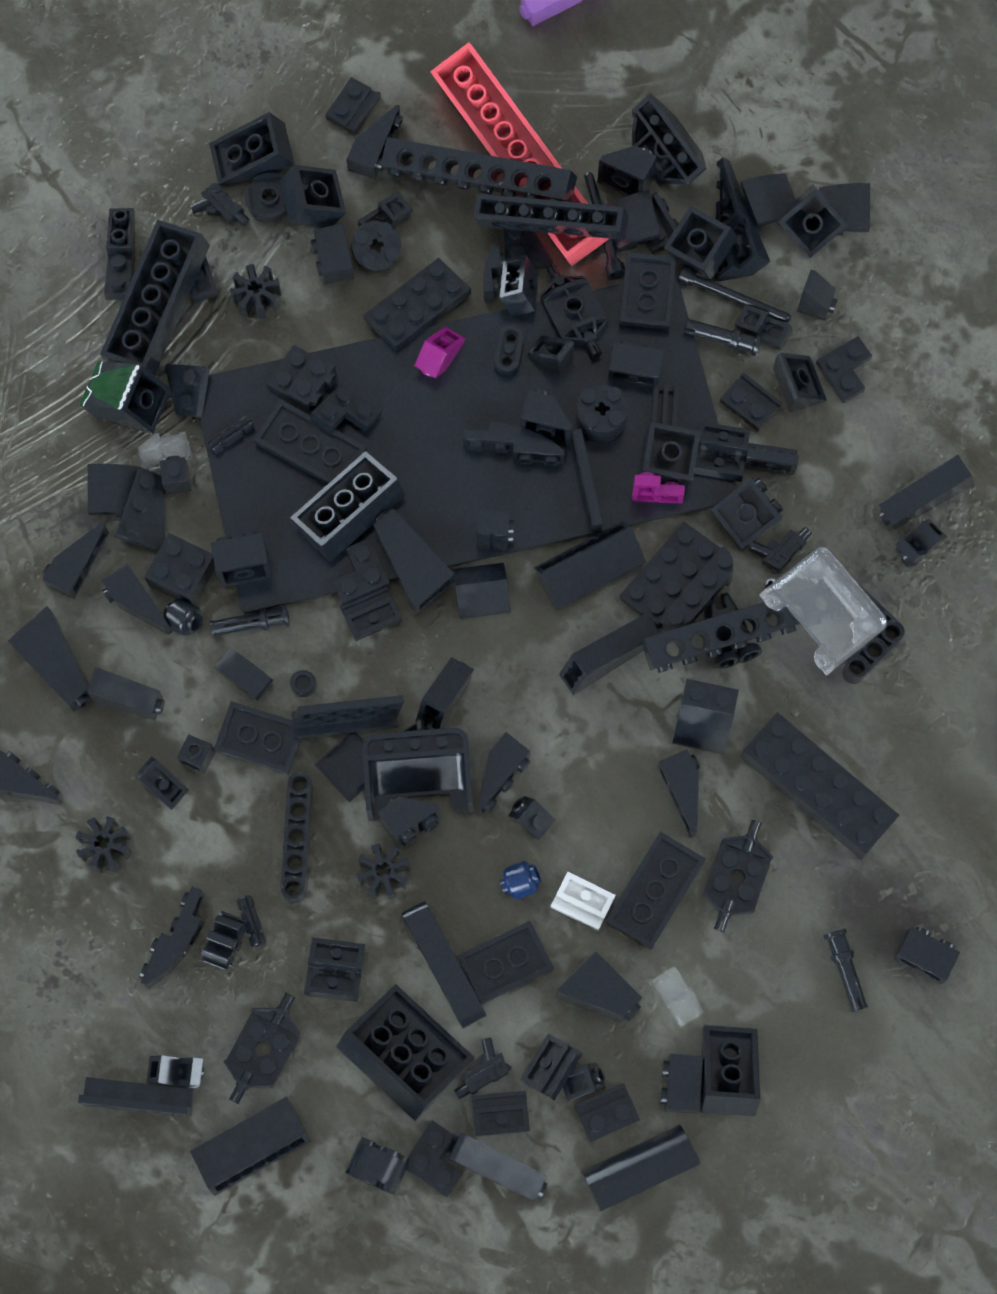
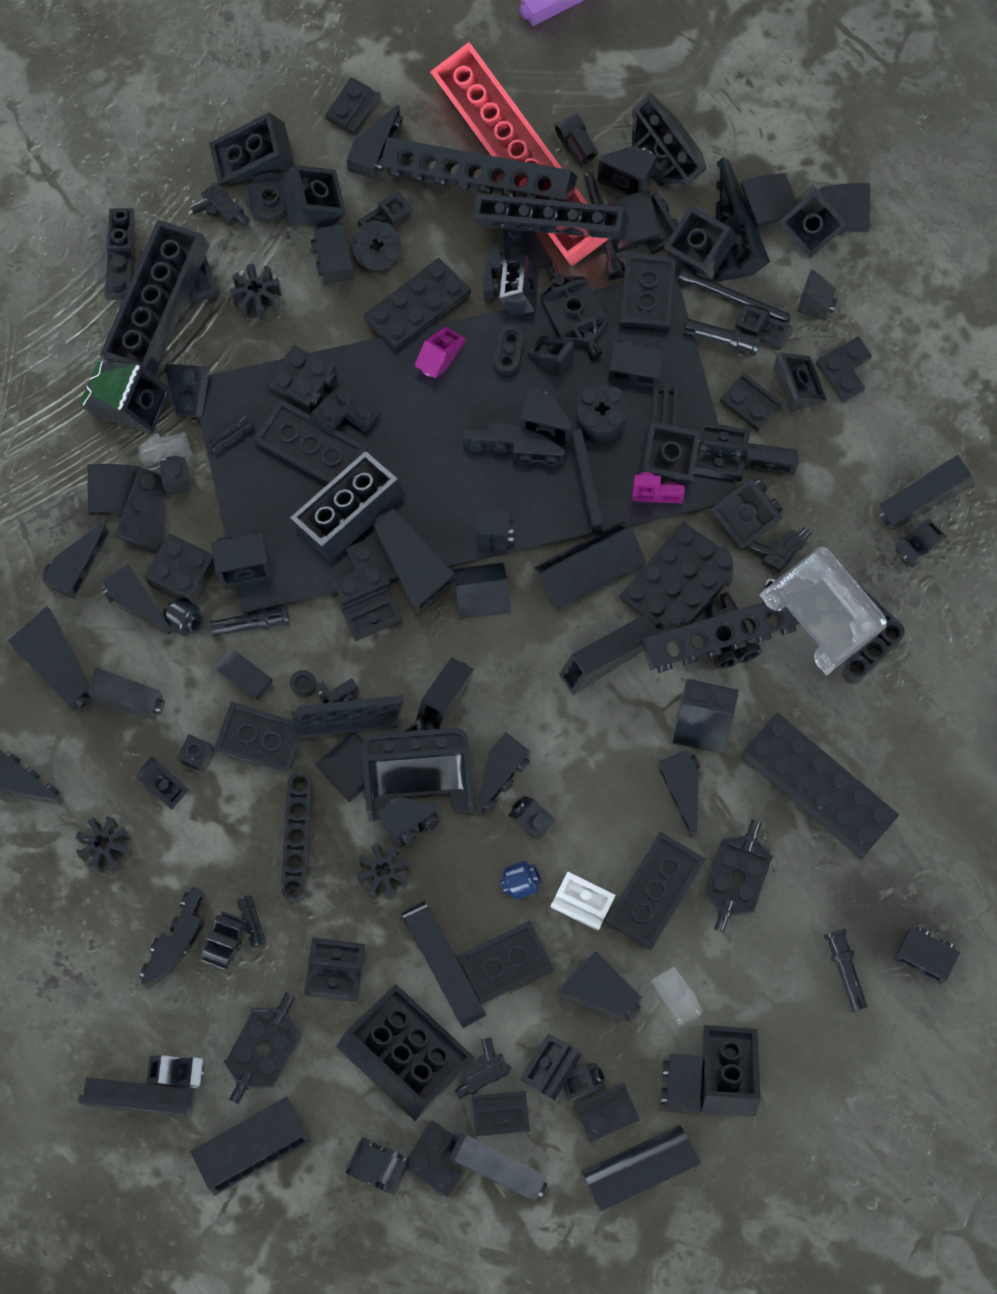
none -> black bracket [316,678,359,704]
none -> black piece [555,114,598,165]

